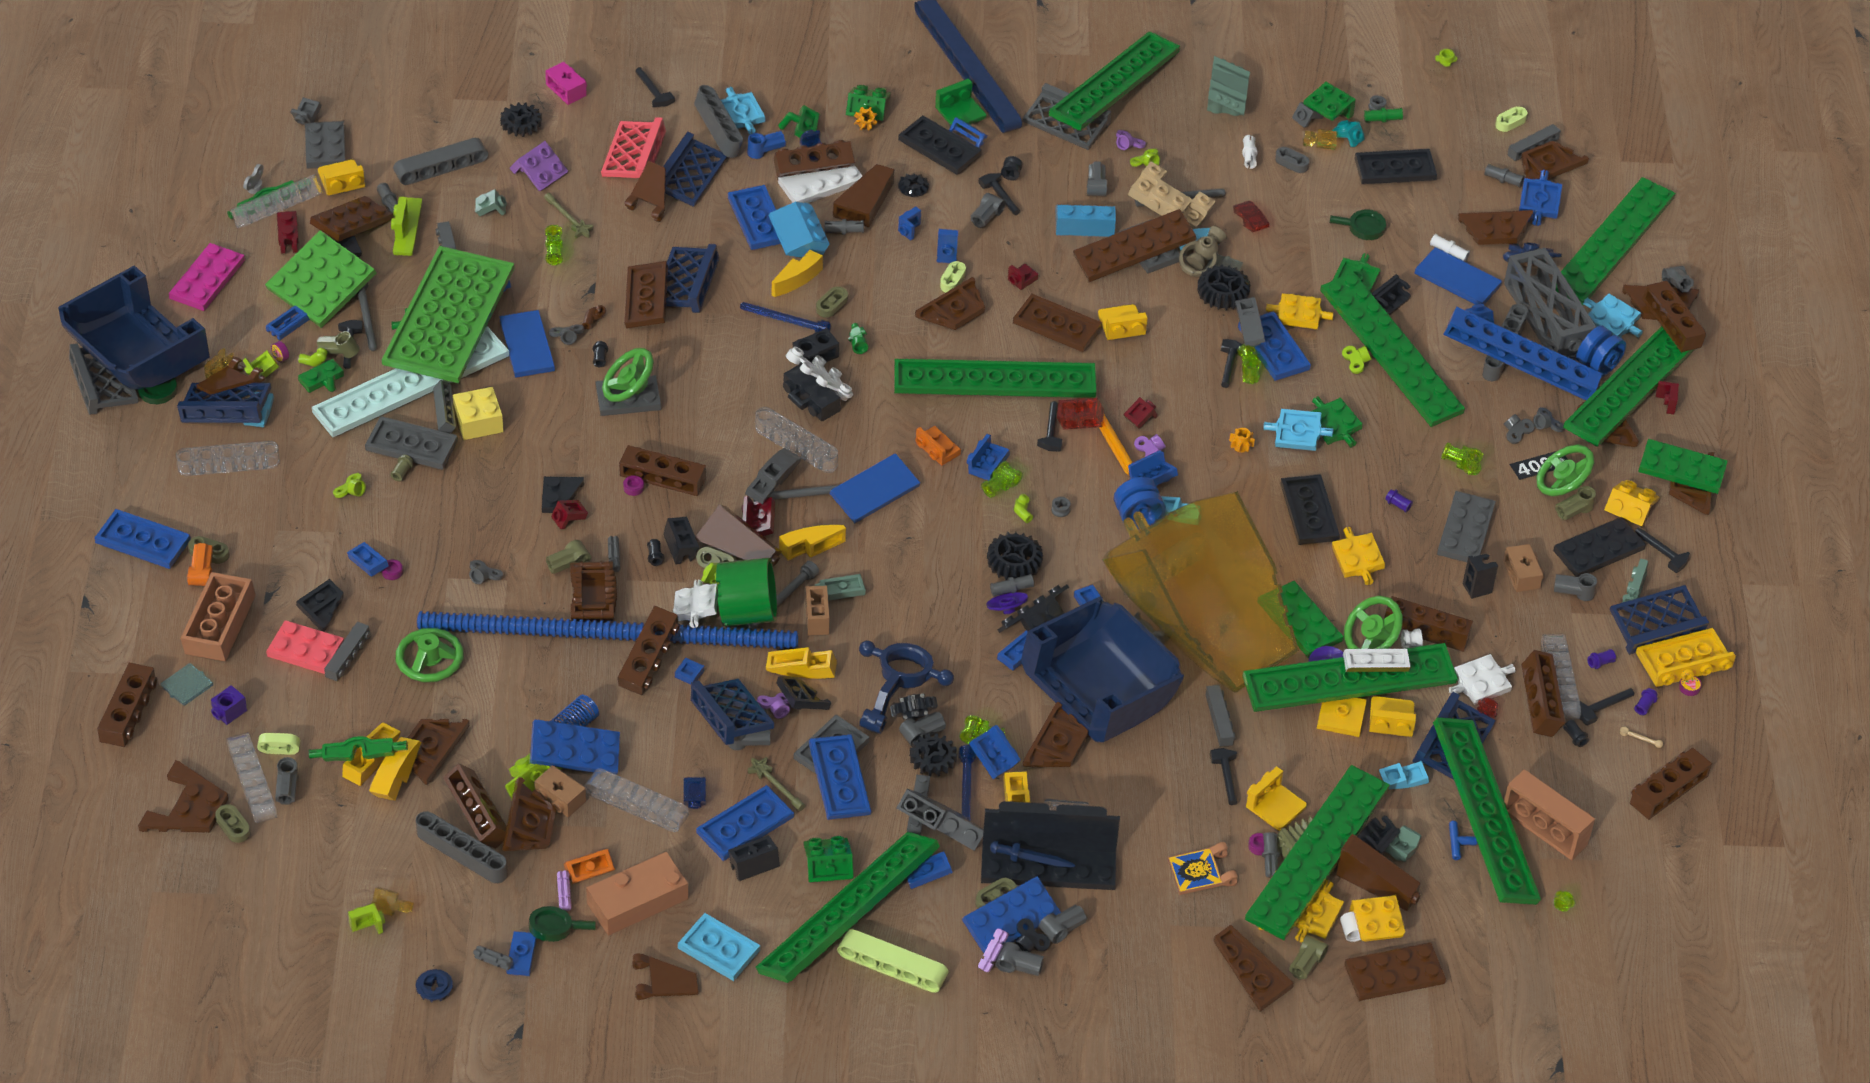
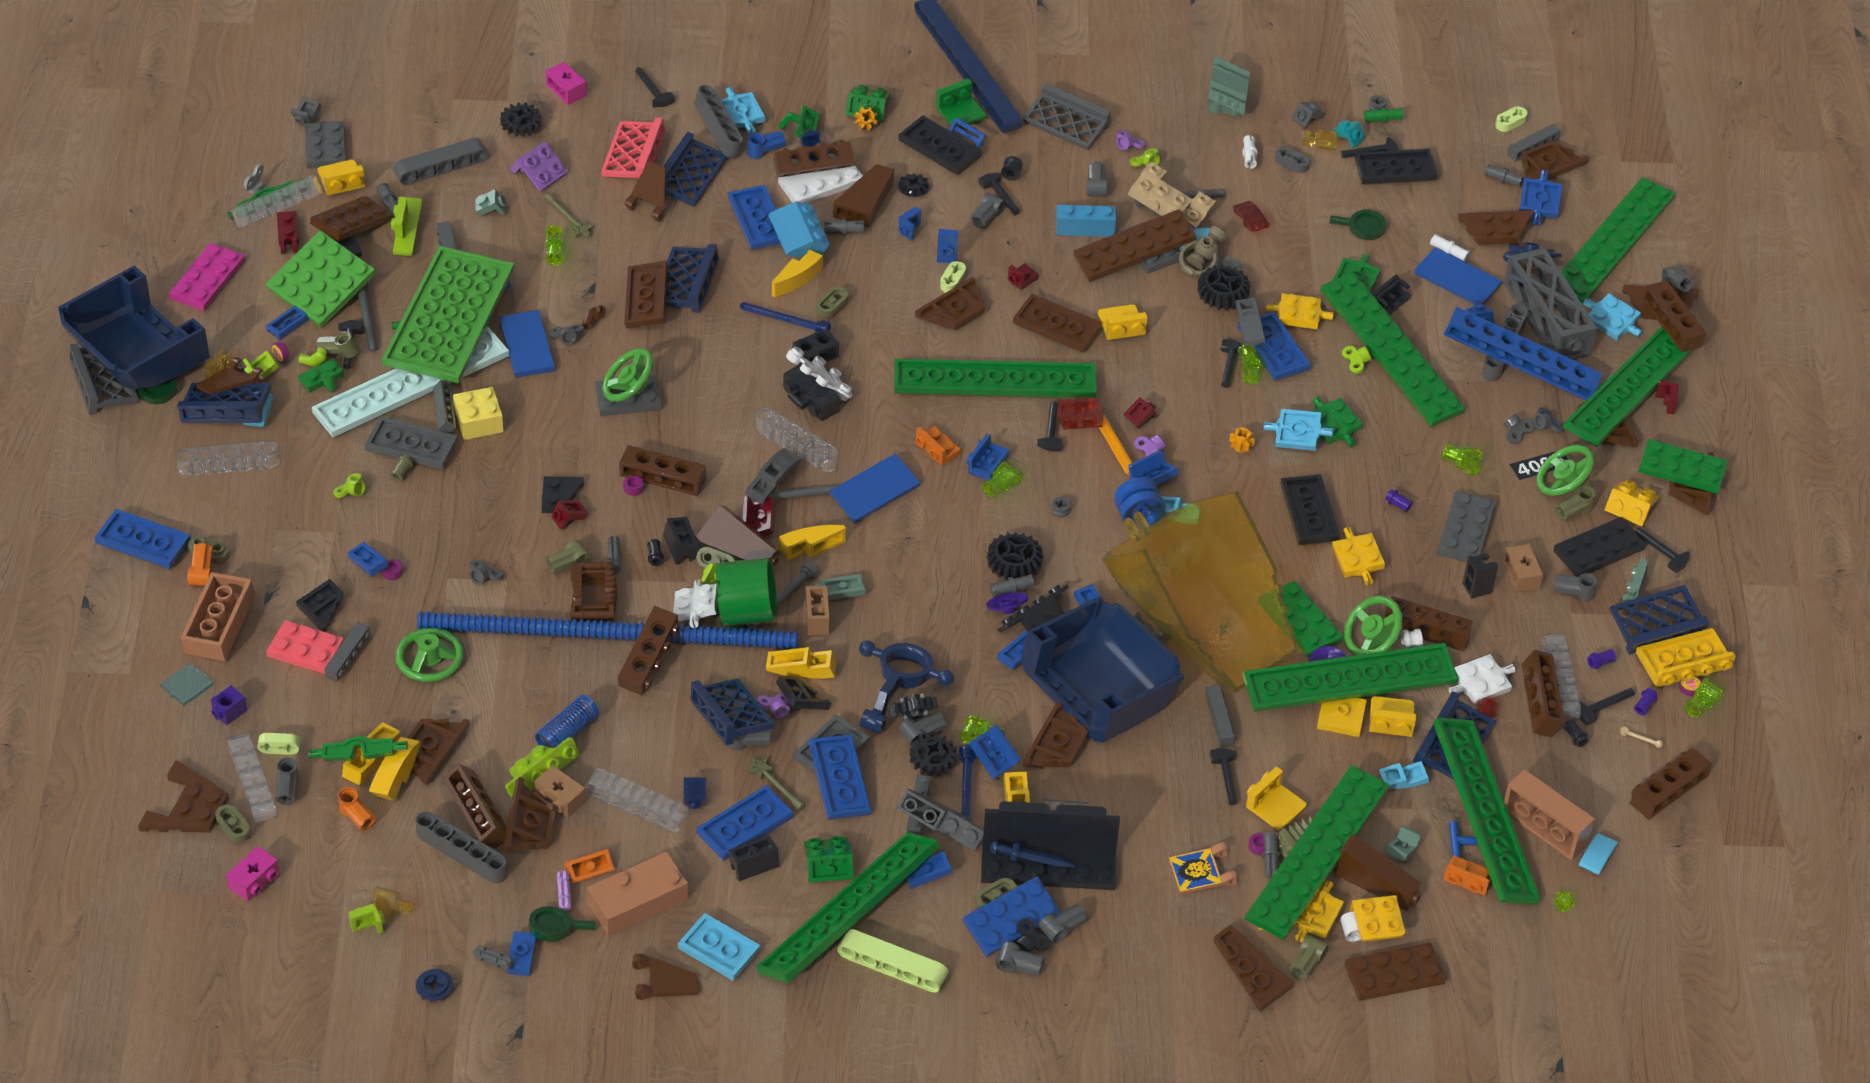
reddish brown brick [97,662,158,747] -> none
blue plate [530,719,620,776] -> none
black pin [592,341,609,368] -> none
blue tile [675,658,704,684] -> none
green piece [848,323,868,354] -> none
lavender axle [978,929,1008,972] -> none
lime arm [1014,494,1033,523] -> none
green plate [1049,31,1180,131] -> none
green bracket [1303,82,1356,121] -> none
white plate [1343,649,1410,672] -> none
black hinge [1357,815,1401,854] -> none
lime plate [1435,49,1457,67] -> none
blue wheel [1576,325,1626,377] -> none
none -> dark pink brick [226,846,279,901]
none -> orange piece [338,787,376,831]
none -> black piece [1341,137,1399,158]
none -> orange bracket [1443,856,1492,896]
none -> medium azure slope [1579,833,1618,875]
none -> clear neon green connector [1684,678,1725,718]

